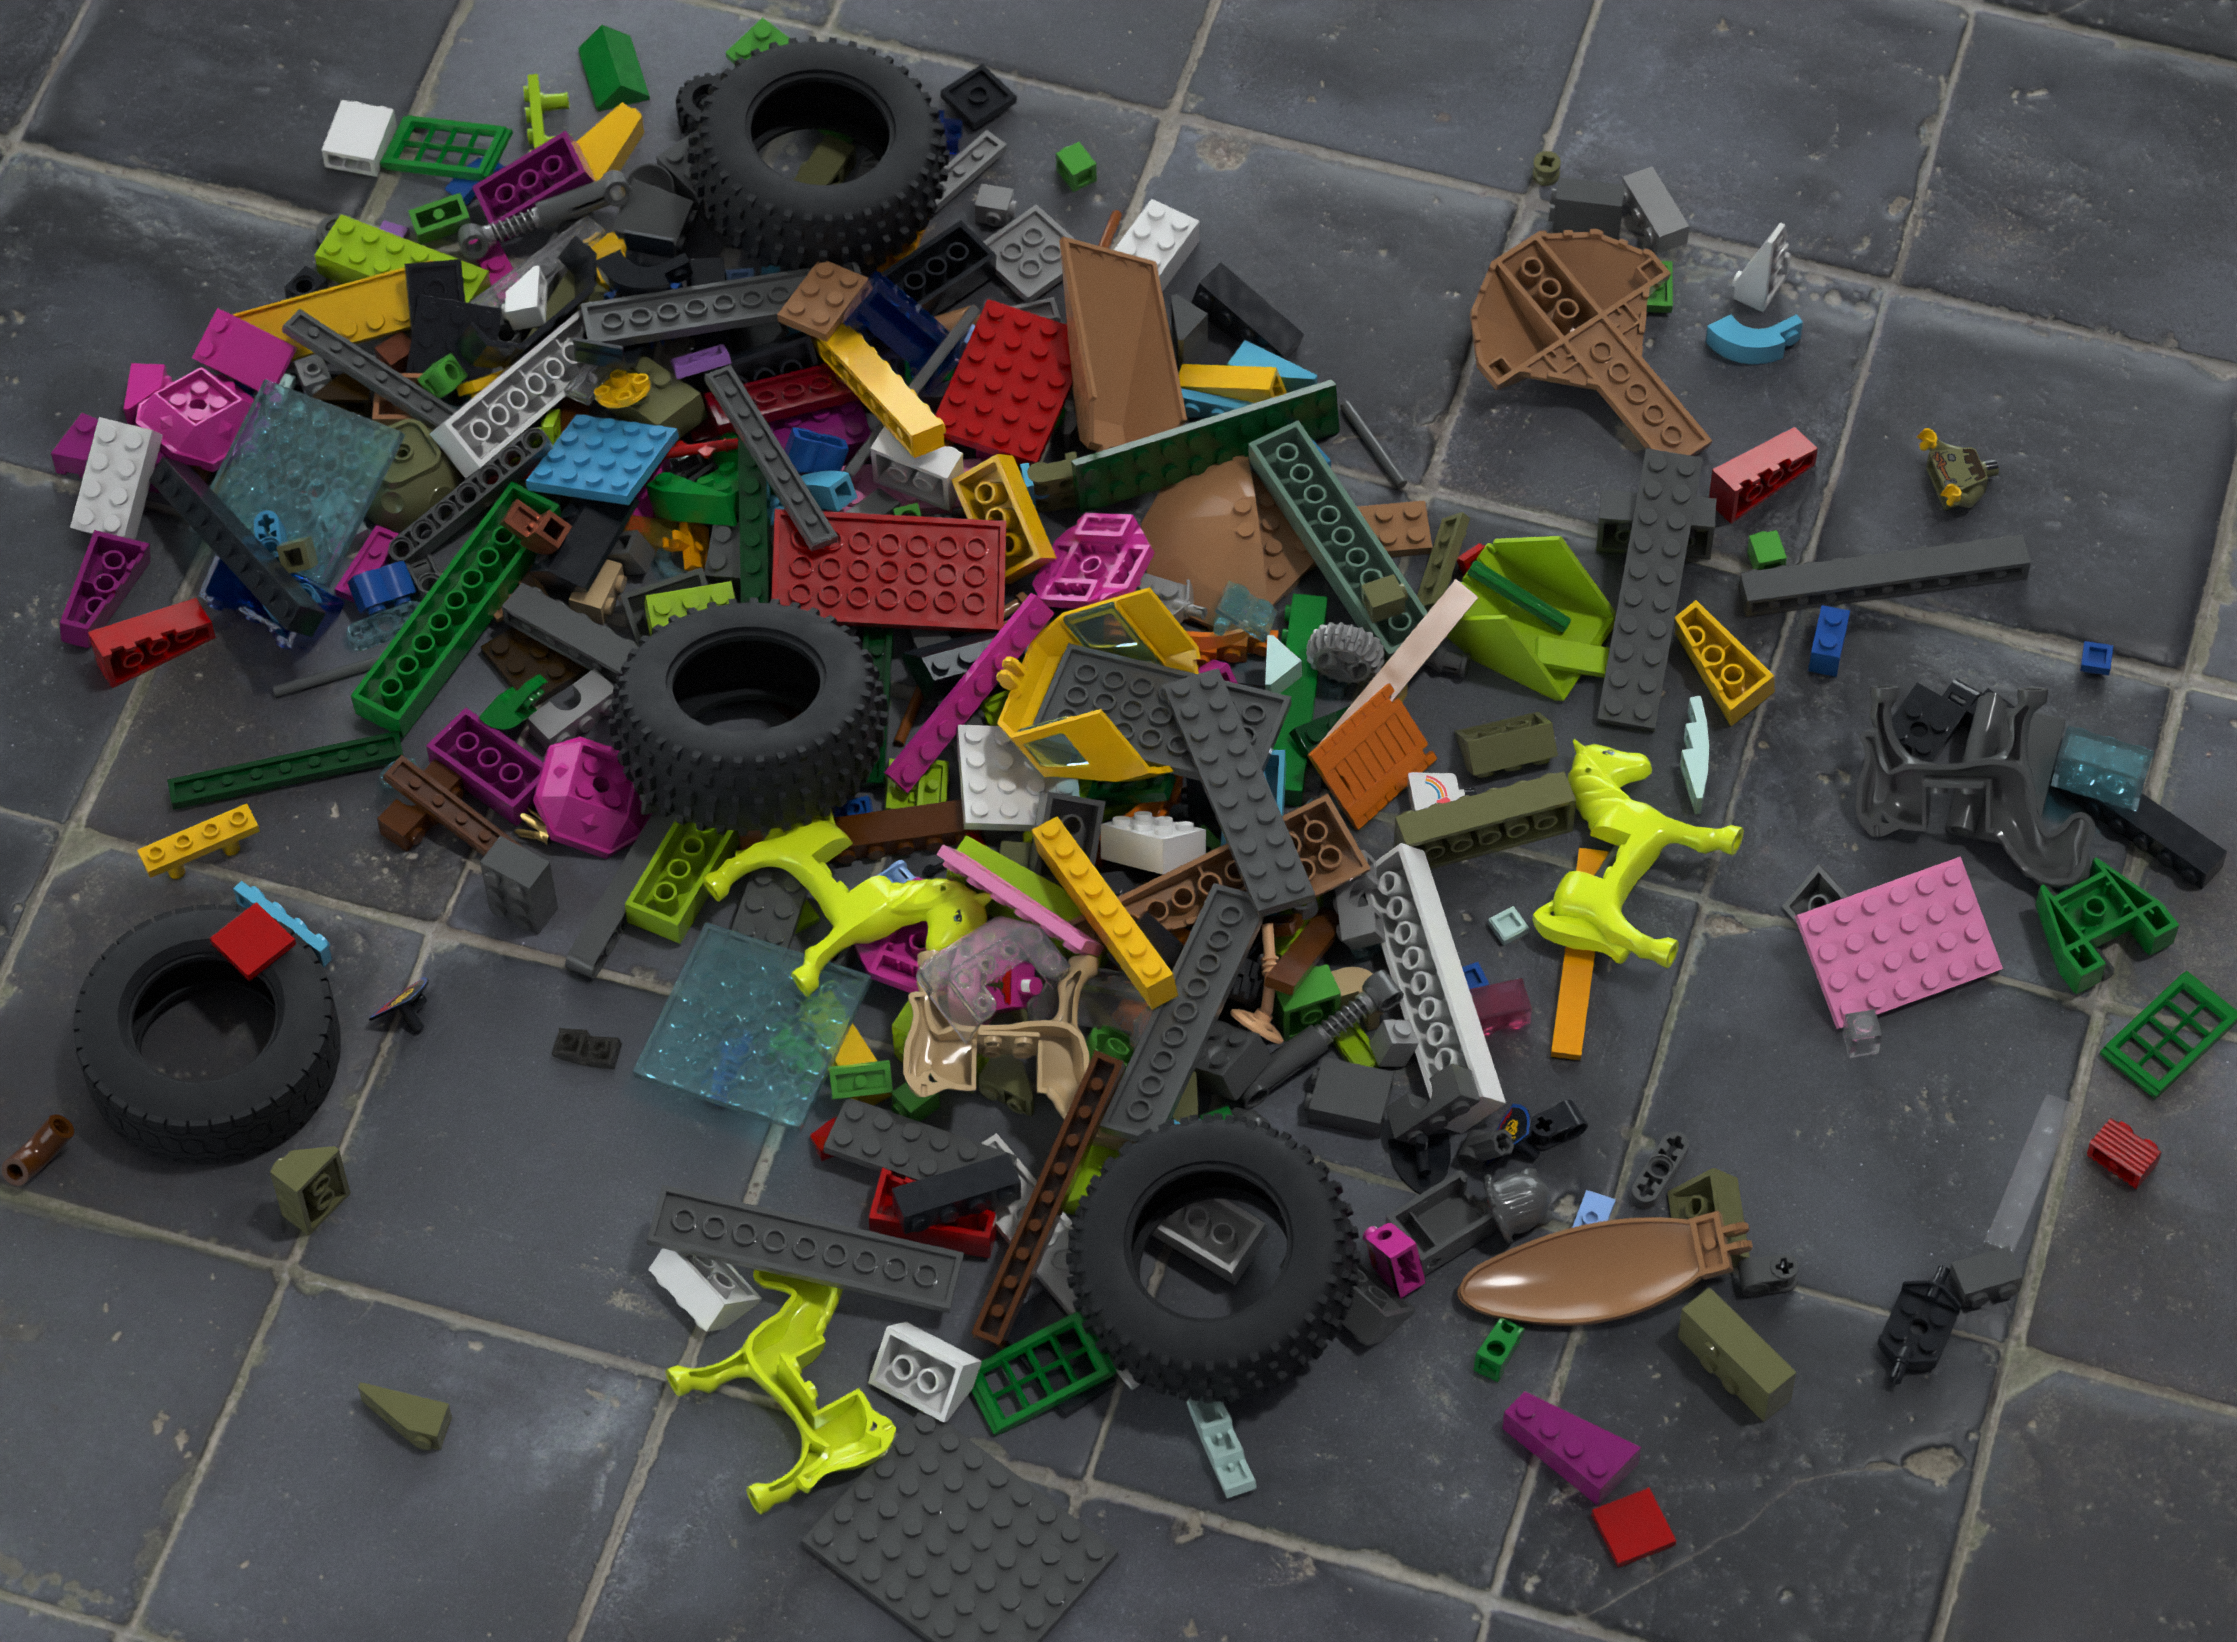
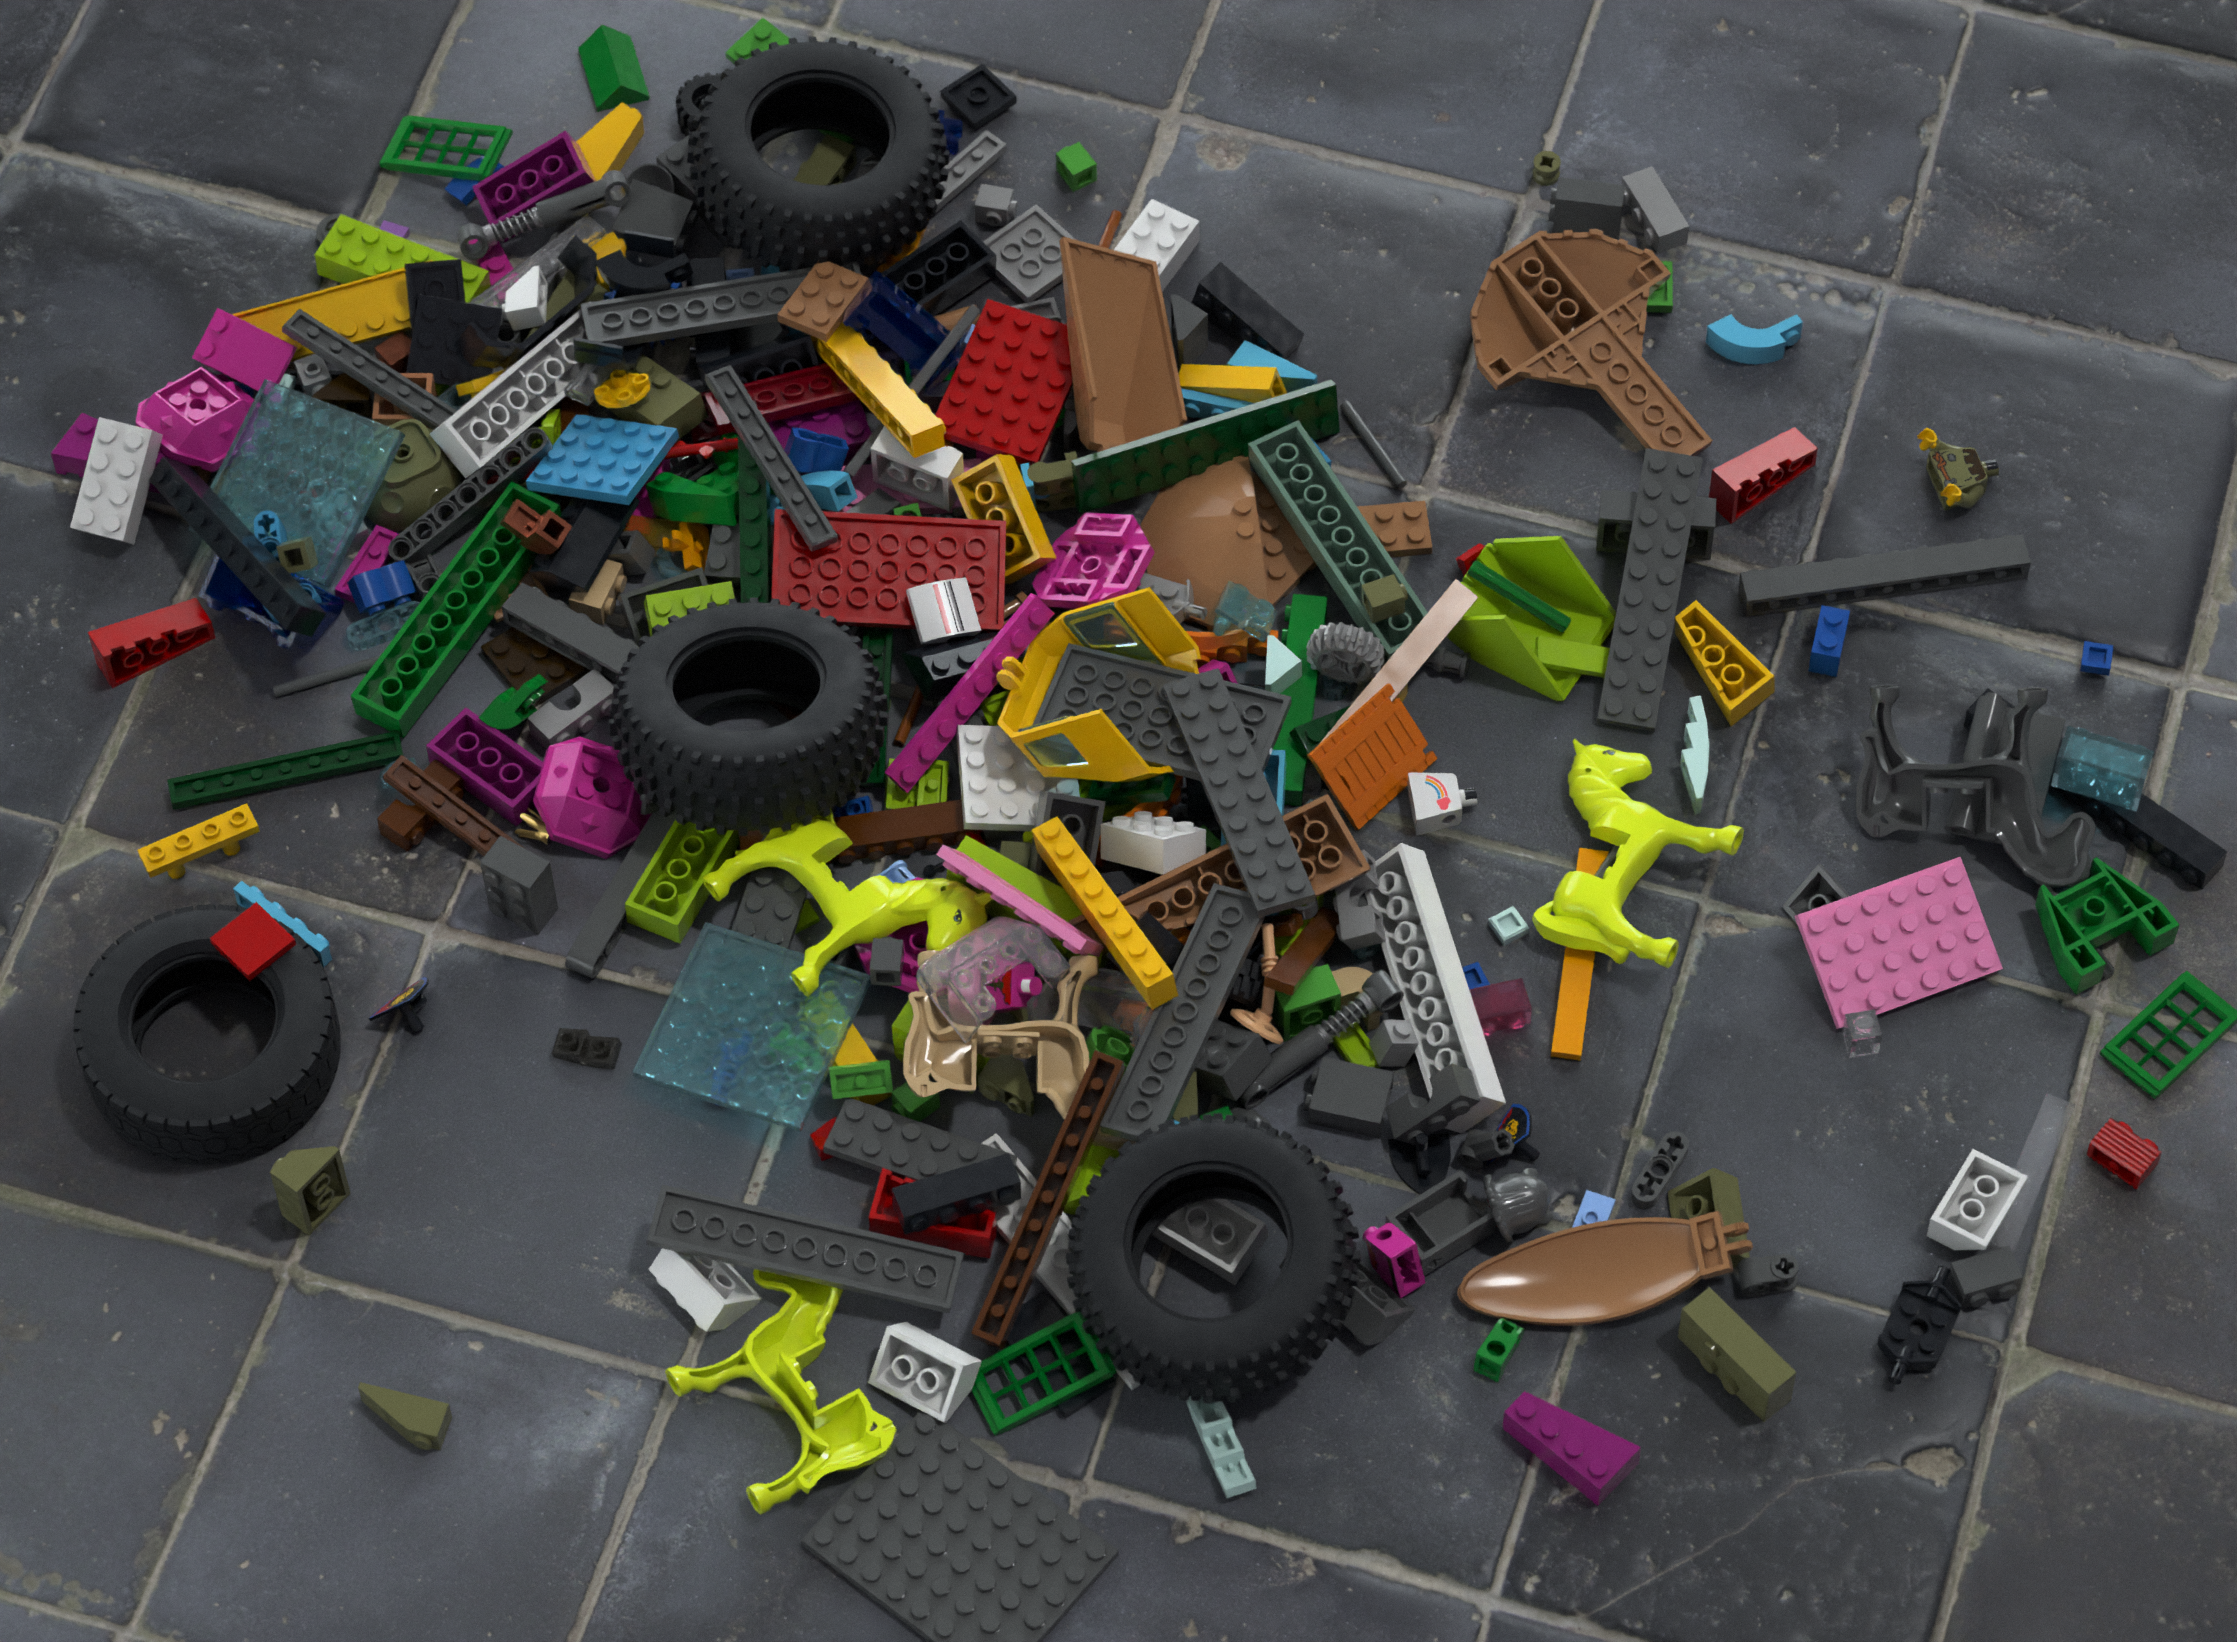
reddish brown cylinder [1,1114,74,1186] -> none
magenta wedge [60,530,151,648] -> none
dark pink slope [124,363,172,426] -> none
black brick [284,266,329,299] -> none
white brick [322,100,397,177] -> none
bright green brick [408,193,471,245] -> none
bright green brick [417,353,468,399] -> none
lime plate [523,74,572,152] -> none
medium lavender tile [670,344,732,379] -> none
olive brick [1394,771,1576,870] -> none
olive plate [1417,512,1470,612] -> none
olive slope [1454,712,1558,778] -> none
black piece [1528,1099,1588,1151] -> none
red tile [1591,1488,1676,1568] -> none
white wedge [1732,222,1791,312] -> none
bright green brick [1747,530,1787,570] -> none
black hinge [1863,678,1982,763] -> none
none -> dark grey brick [870,937,904,986]
none -> white slope [906,577,981,644]
none -> white slope [1927,1149,2028,1250]

